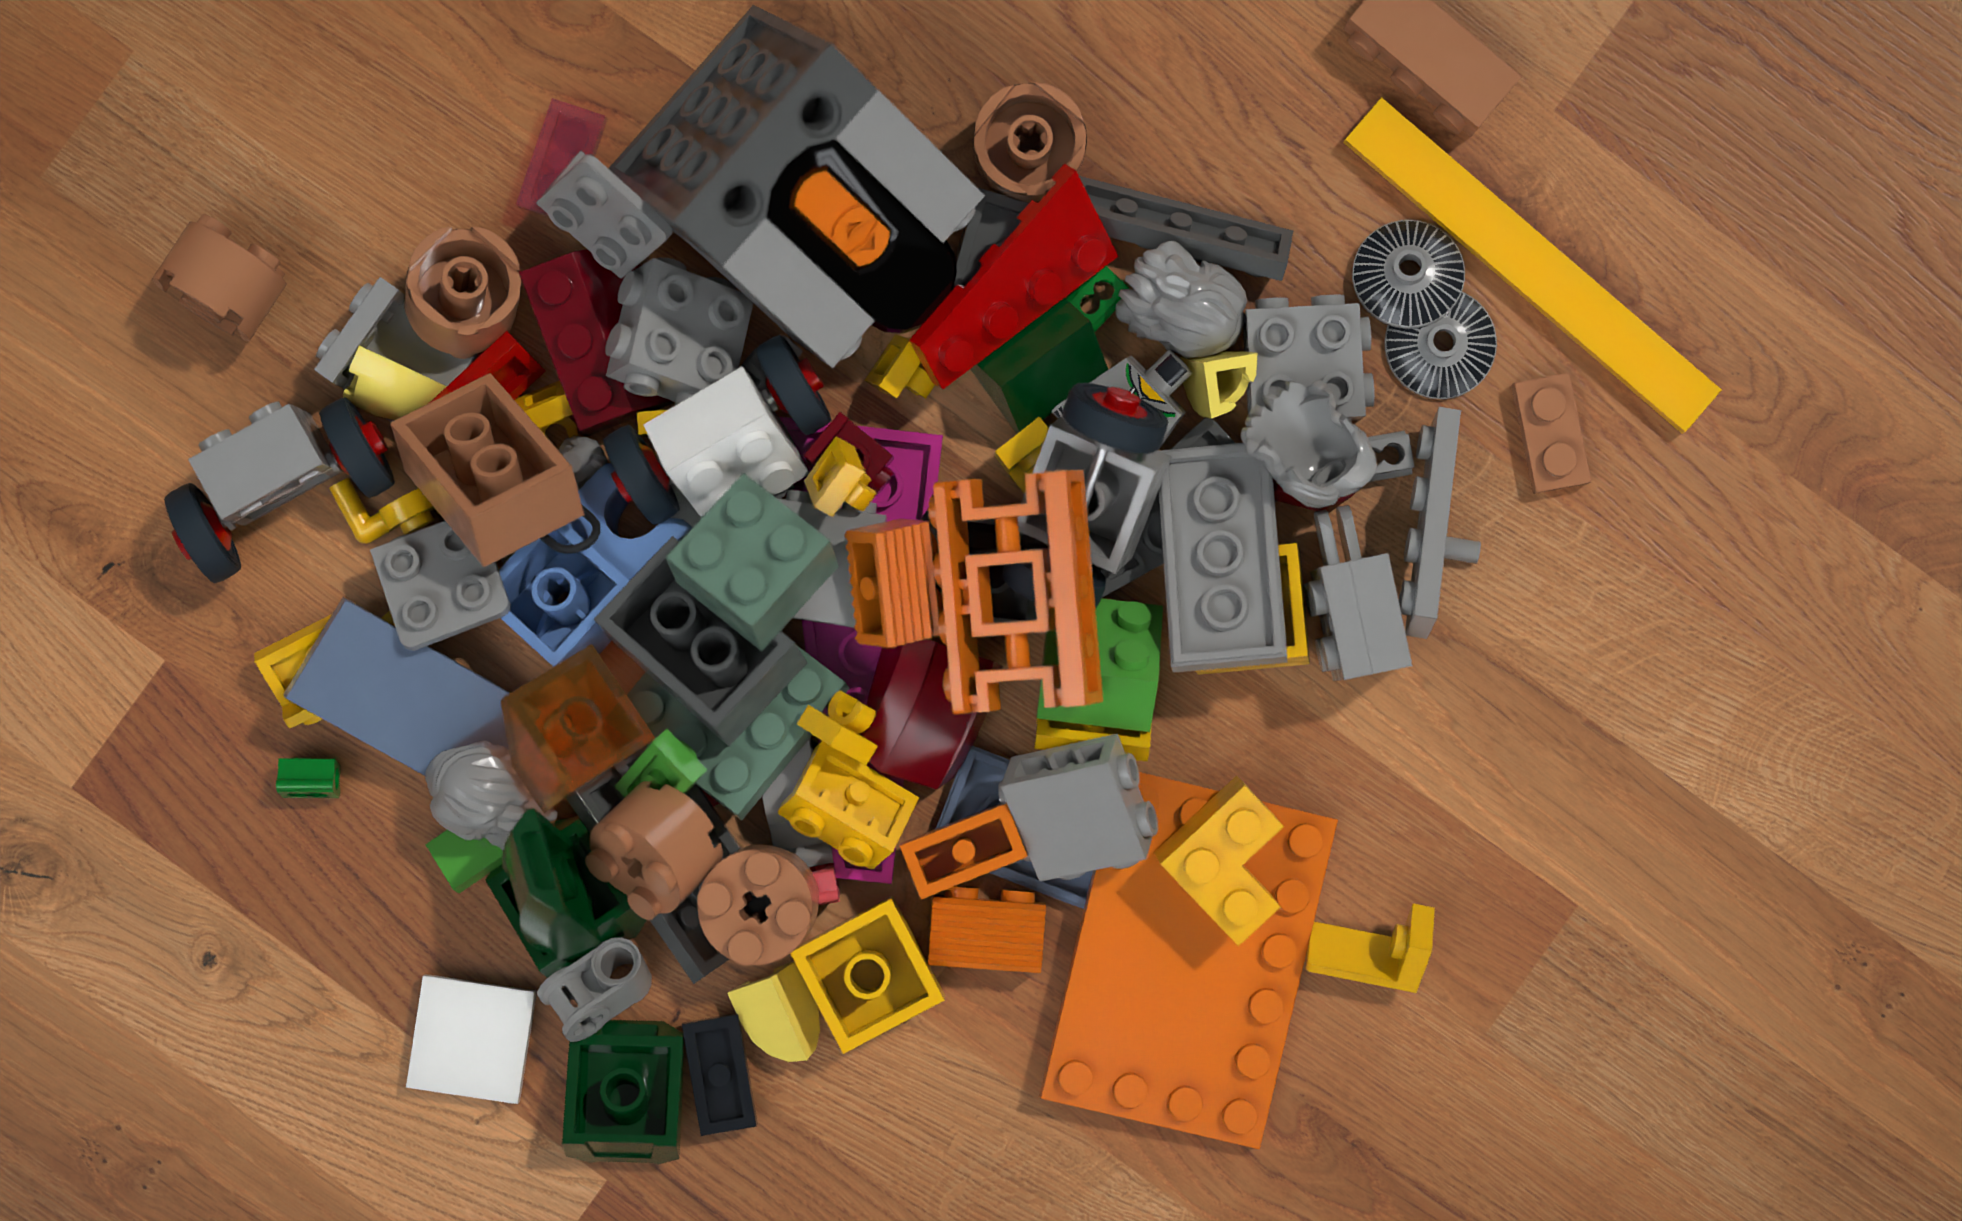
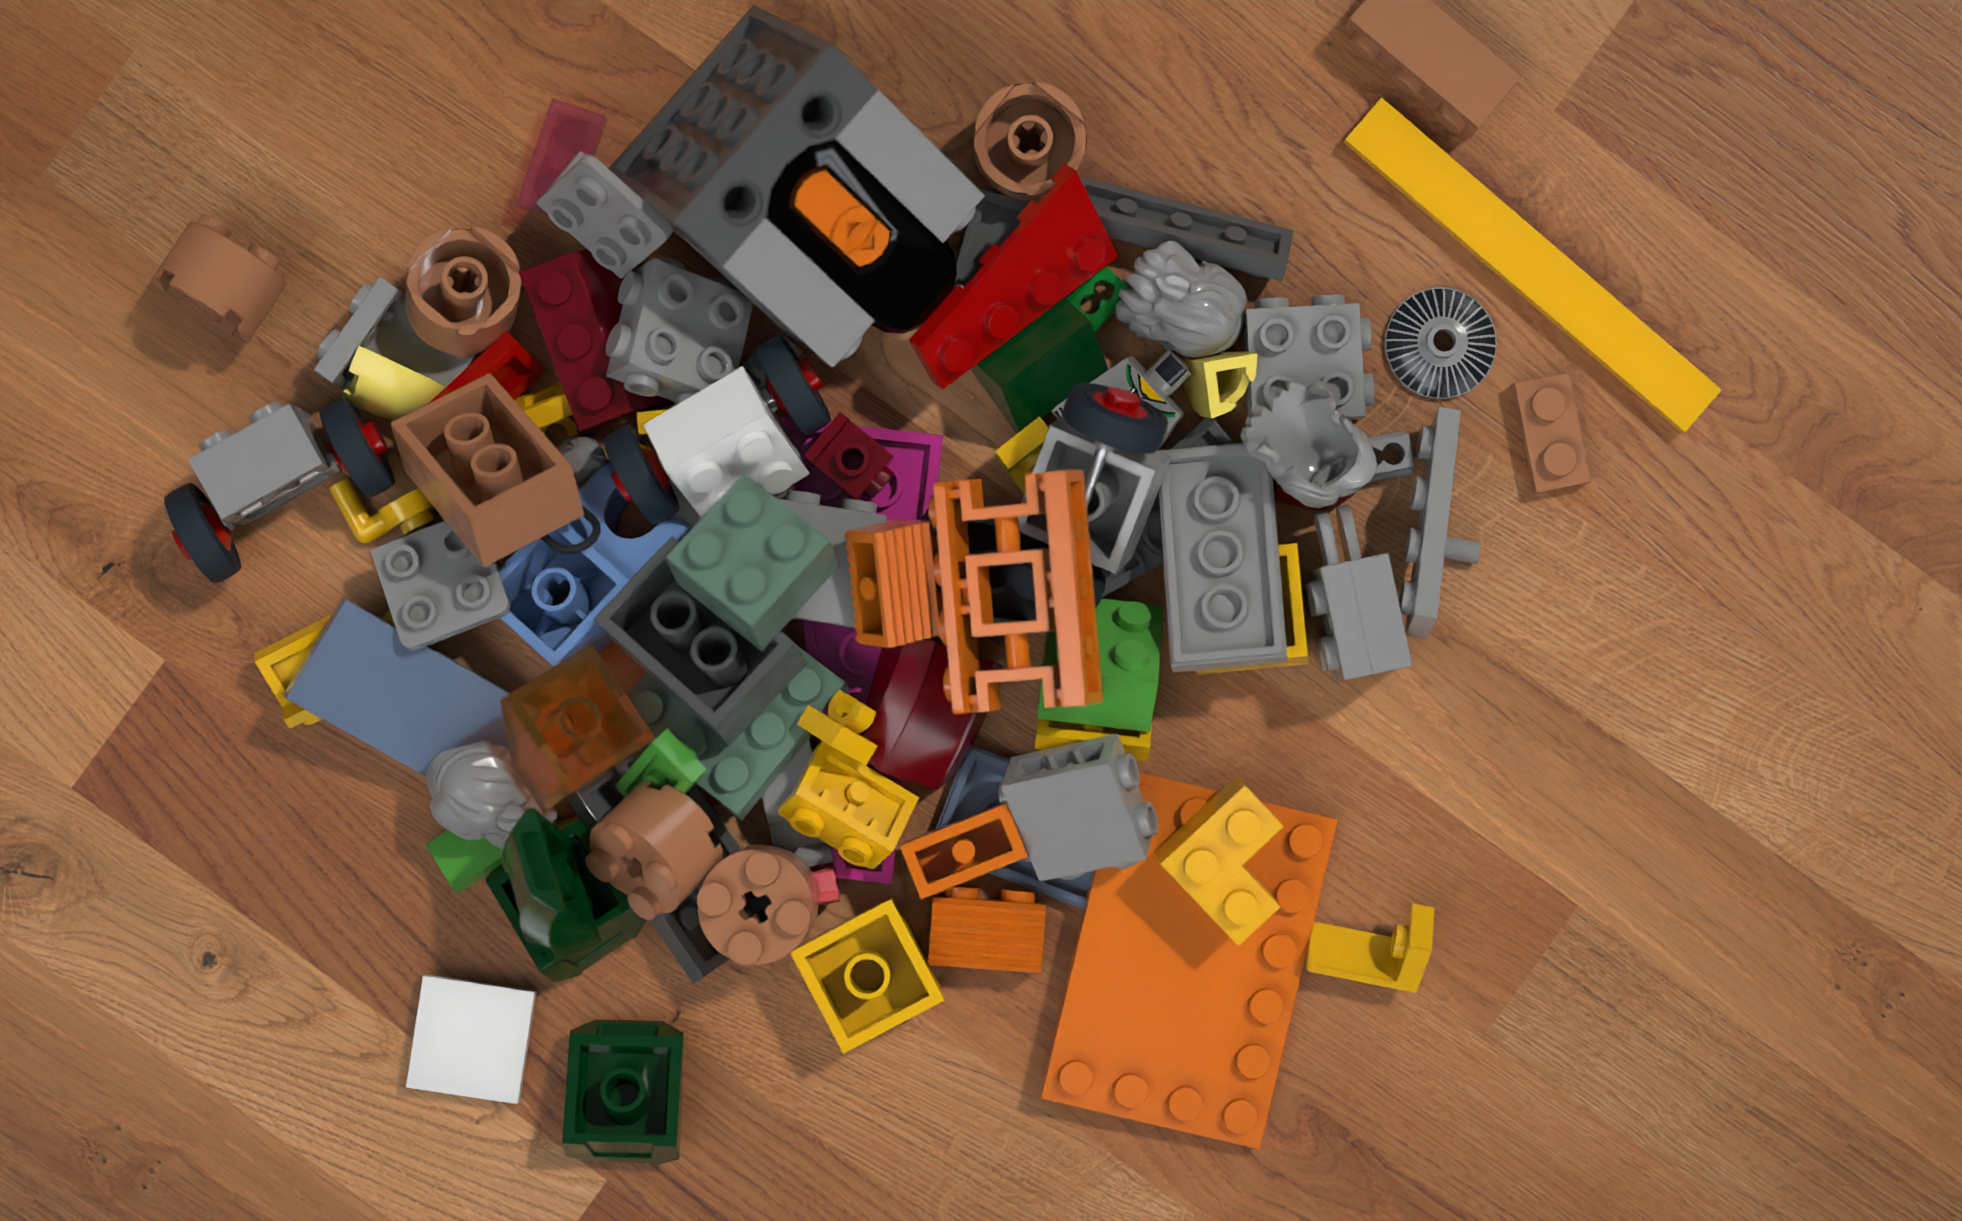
green piece [276,758,341,798] -> none
light grey piece [538,938,652,1042] -> none
black plate [682,1013,758,1136] -> none
light yellow brick [727,961,820,1062] -> none
yellow tile [804,436,877,517] -> none
yellow tile [865,334,935,399] -> none
dish [1352,220,1465,329] -> none

